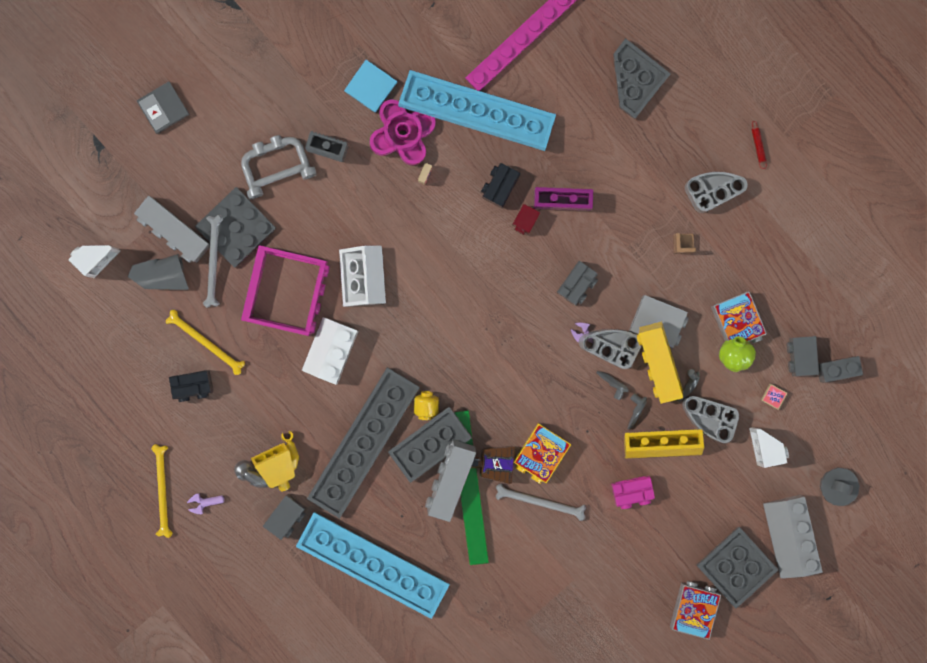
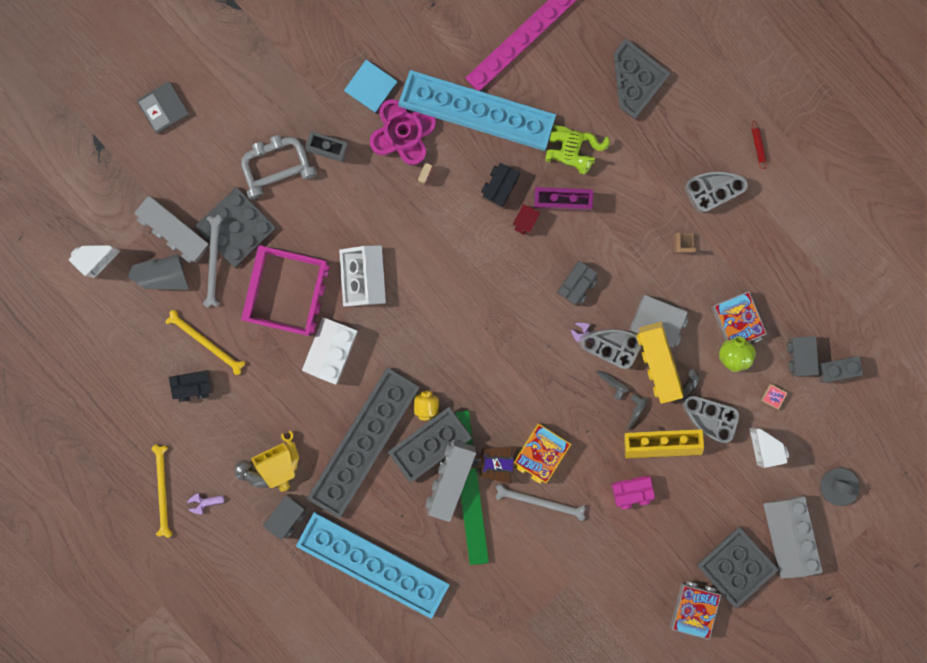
none -> lime animal [545,125,610,175]

